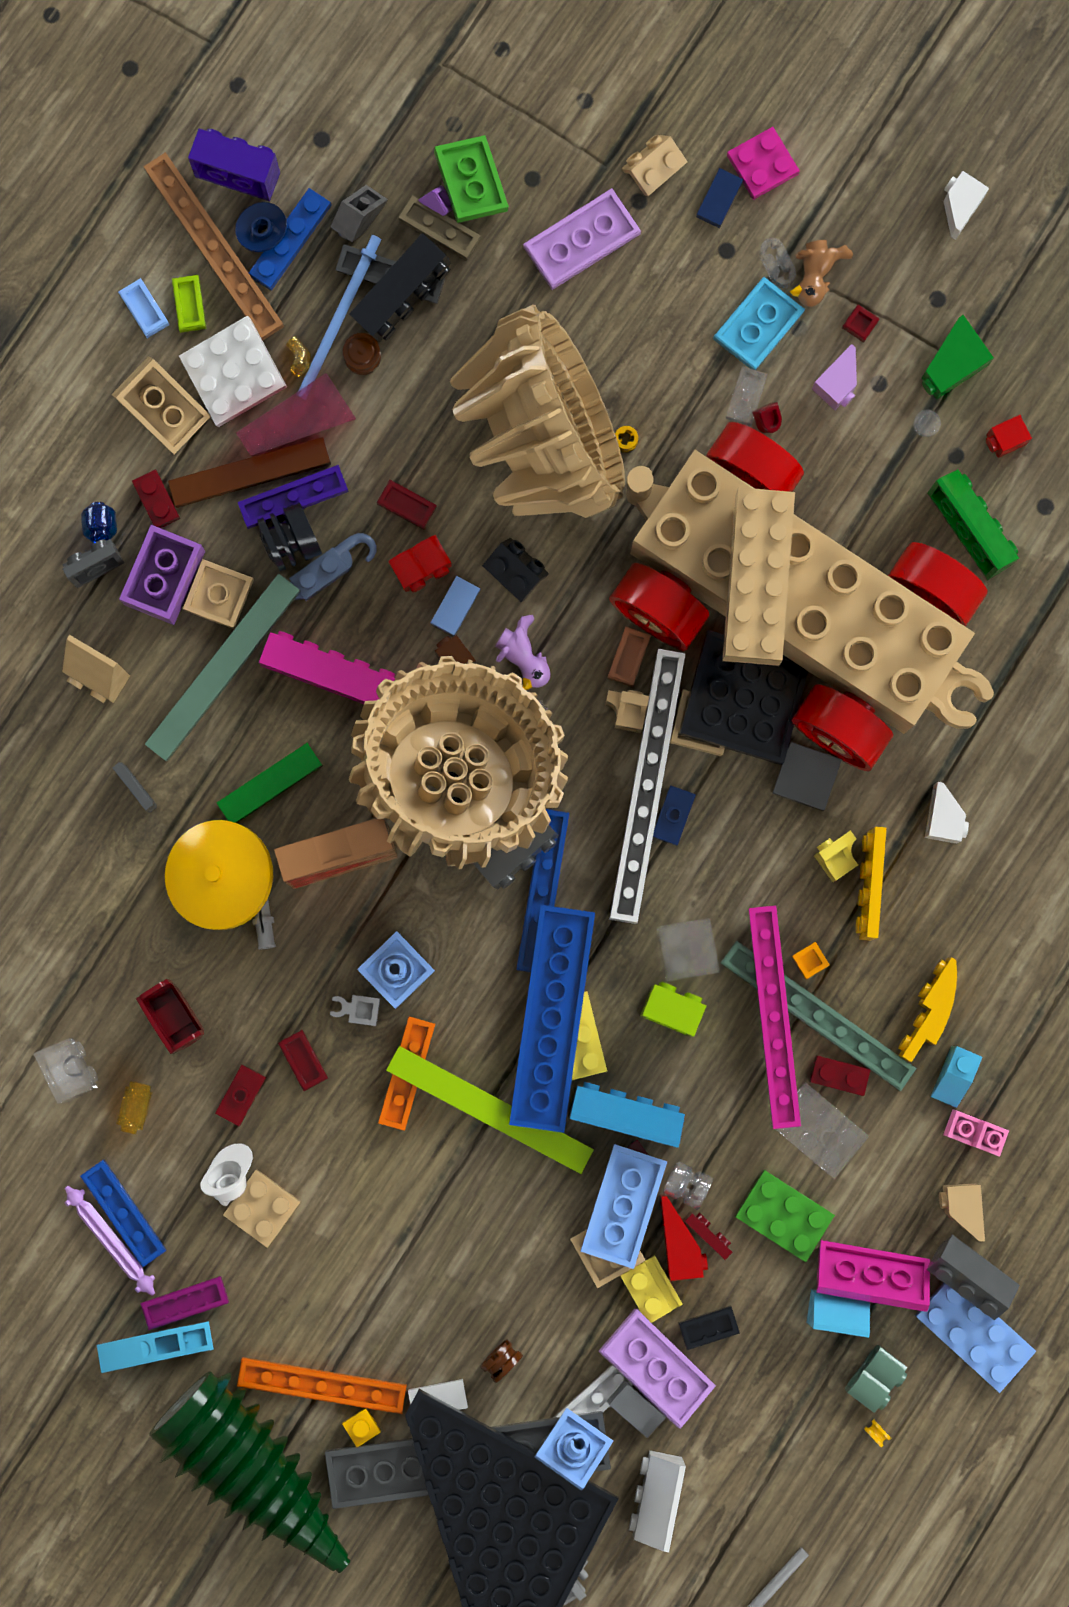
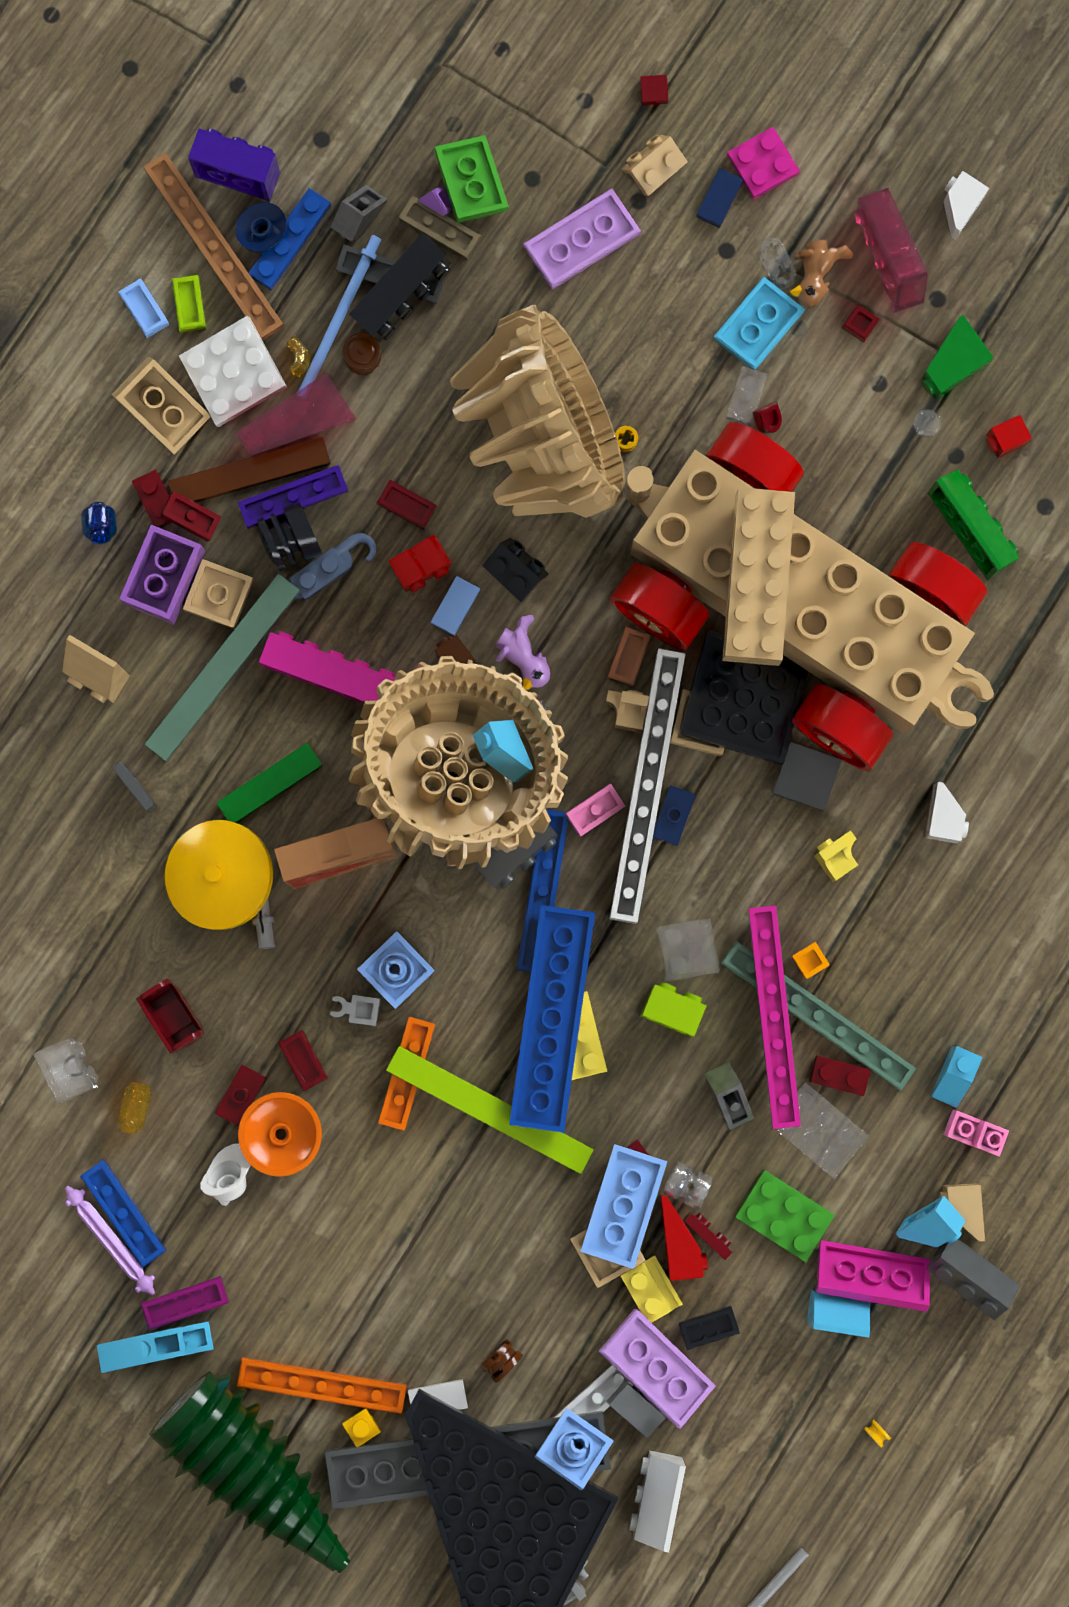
dark grey plate [62,539,125,589] -> none
tan plate [223,1169,301,1248] -> none
dark azure slope [569,1082,685,1148] -> none
lavender slope [812,344,857,410] -> none
sand green brick [845,1344,907,1413] -> none
yellow plate [856,827,886,941] -> none
yellow slope [898,957,957,1062] -> none
light blue plate [915,1283,1036,1393] -> none
none -> dark red plate [160,491,221,542]
none -> orange dish [238,1092,322,1176]
none -> medium azure slope [473,720,533,783]
none -> bright pink plate [565,784,625,836]
none -> dark red tile [640,75,669,105]
none -> flat silver slope [704,1062,754,1130]
none -> clear pink wedge [854,188,928,313]
none -> medium azure slope [896,1196,966,1247]

